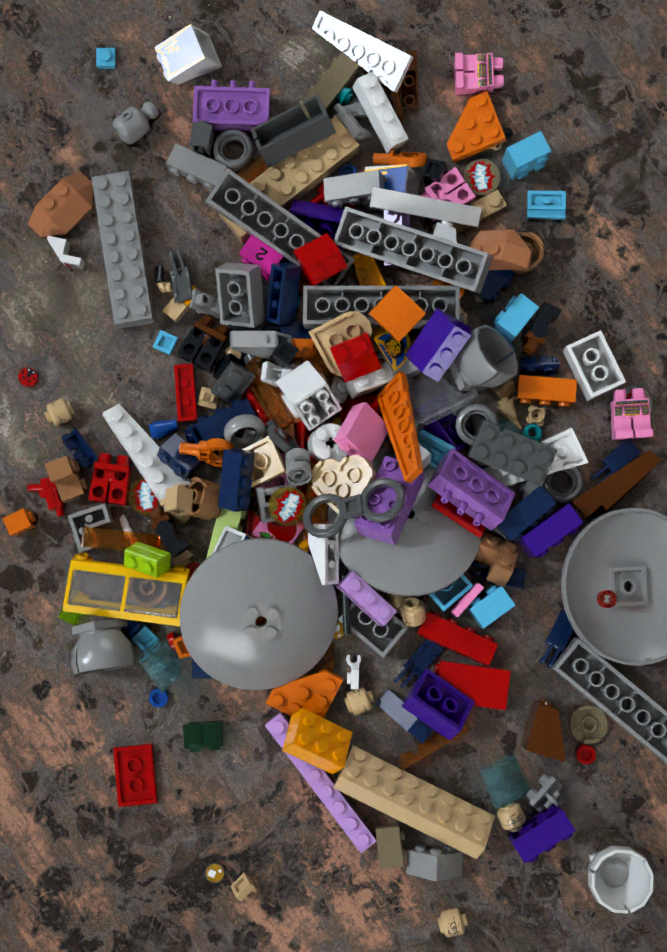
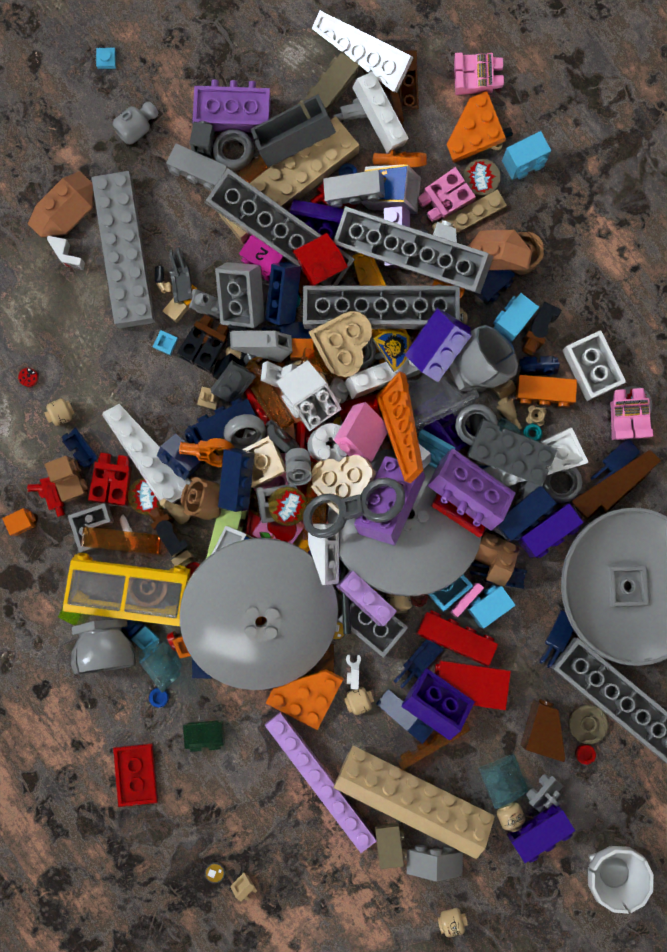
lime brick [124,542,171,578] -> none
blue cone [148,419,178,439] -> none
slope [155,24,222,85] -> none
tan brick [164,484,193,516] -> none
red plate [174,363,197,422] -> none
black panel [270,338,299,369] -> none
light orange brick [282,708,353,774] -> none
red slope [330,331,382,383] -> none
light grey piece [334,103,371,140] -> none
teal plate [337,87,353,105] -> none
orange slope [368,285,426,342] -> none
white tile [370,187,481,227] -> none
tan head [399,597,426,627] -> none
black panel [422,158,448,186] -> none
medium azure plate [527,190,566,220] -> none
clear red bush [597,590,617,608] -> none

